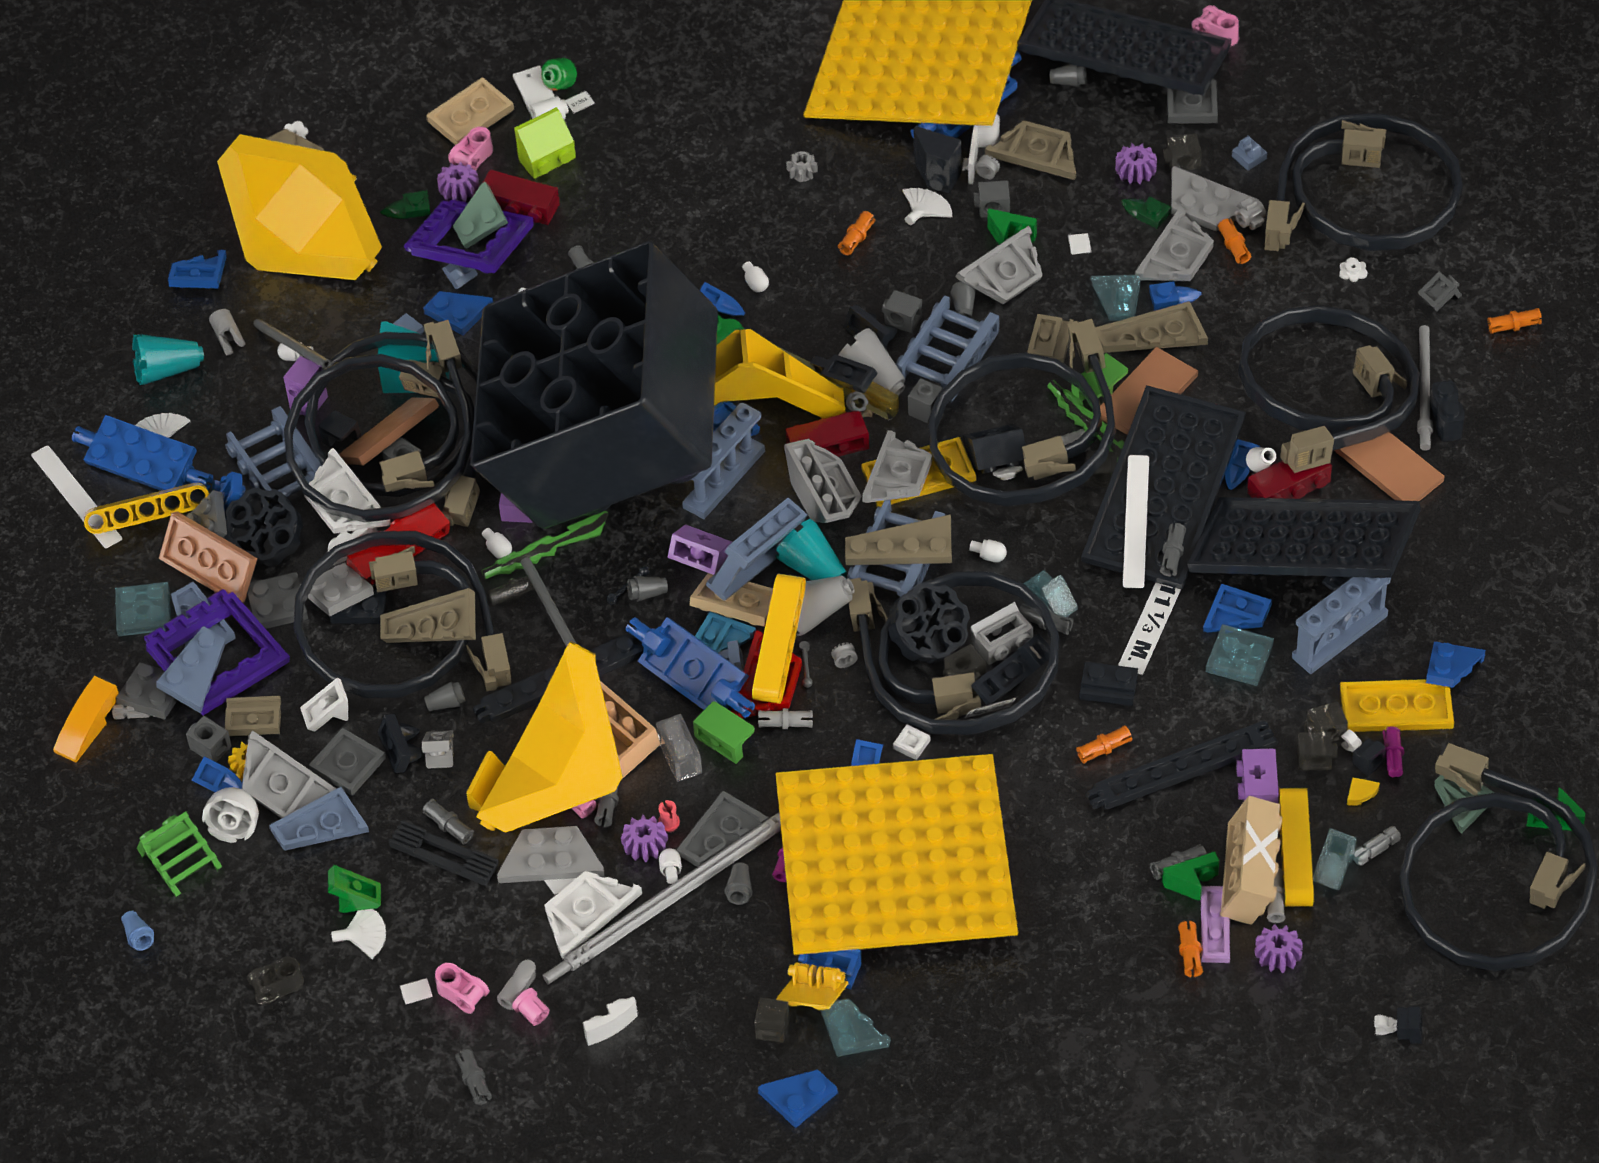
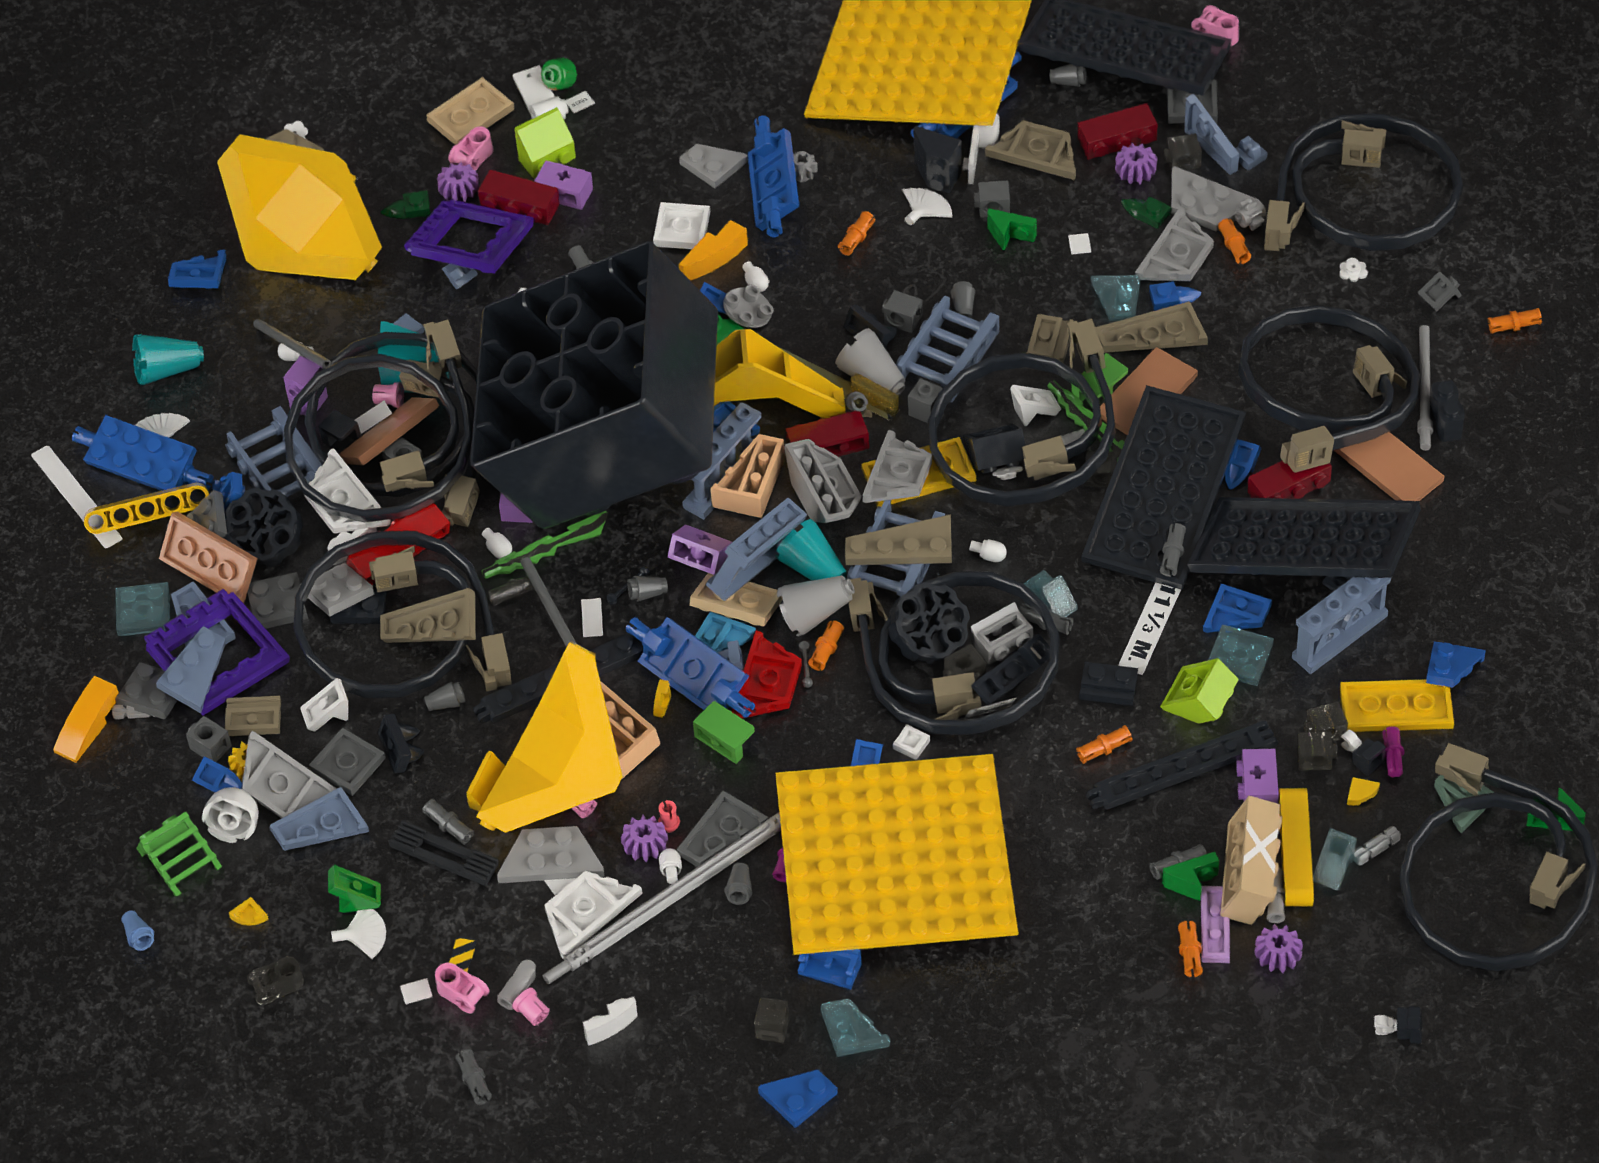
light grey hinge [209,309,245,355] -> none
light grey slope [422,730,453,768] -> none
blue wing [423,291,493,336] -> none
sand green wing [453,182,508,248] -> none
dark grey pin [595,783,620,827] -> none
clear brick [656,714,702,782] -> none
yellow beam [752,574,806,704] -> none
light grey pin [758,708,813,729] -> none
yellow hinge [776,963,848,1010] -> none
black hinge [810,354,878,393] -> none
light grey bush [831,643,858,668] -> none
light grey wing [956,226,1043,304] -> none
light grey bush [975,155,1000,179] -> none
white sticker [1123,455,1149,588] -> none
white cone [1246,447,1276,473] -> none
none -> yellow tile [229,897,268,925]
none -> white sticker [355,401,392,434]
none -> bright pink bush [372,382,404,408]
none -> sticker [447,938,477,980]
none -> medium lavender brick [534,160,593,210]
none -> white sticker [581,598,603,637]
none -> white plate [653,202,710,249]
none -> yellow tile [653,679,671,718]
none -> light grey wing [679,144,748,188]
none -> light orange slope [679,220,748,281]
none -> light nougat wedge [710,434,785,518]
none -> light grey dish [723,285,774,328]
none -> blue plate [748,116,799,237]
none -> orange pin [808,620,844,671]
none -> white slope [1010,385,1061,426]
none -> dark red brick [1078,103,1157,160]
none -> lime slope [1160,658,1239,724]
none -> sand blue wing [1184,93,1239,175]

